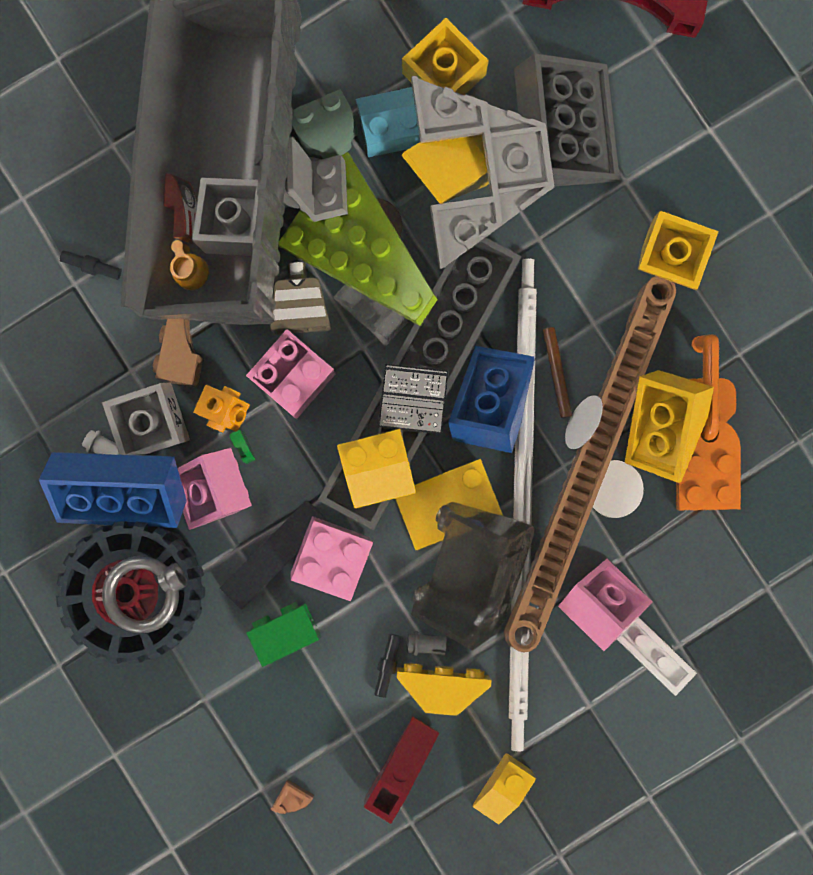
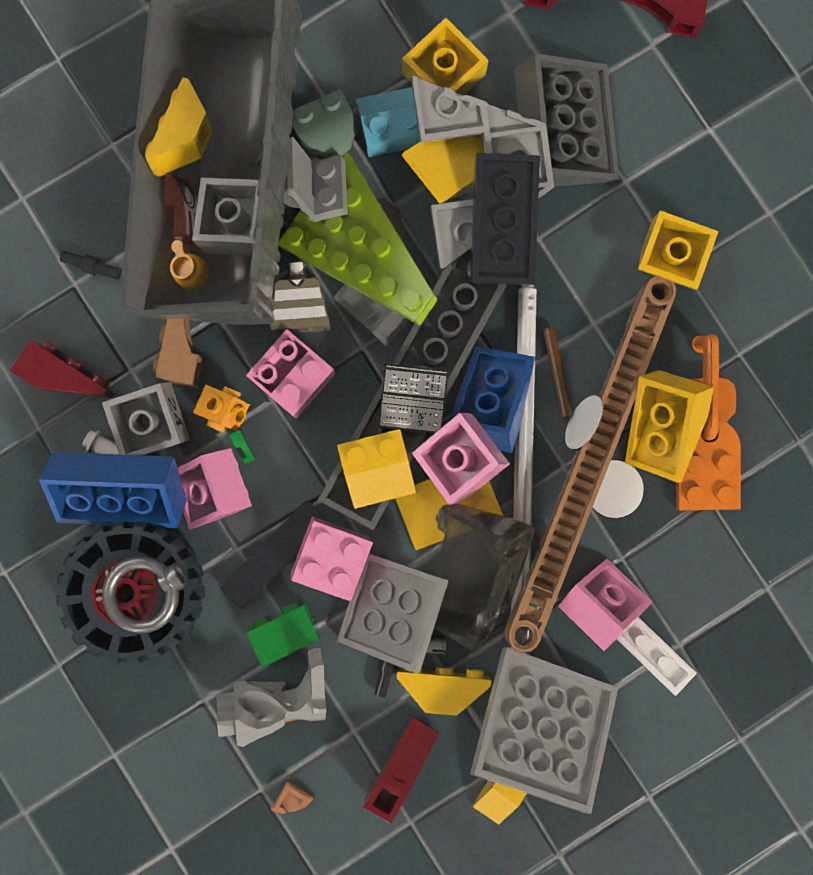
none -> dark red slope [9,340,115,398]
none -> yellow slope [145,77,213,177]
none -> light grey hips [216,648,326,747]
none -> light grey plate [337,554,449,673]
none -> bright pink brick [412,413,510,505]
none -> black plate [470,153,540,285]
none -> light grey plate [470,647,618,814]

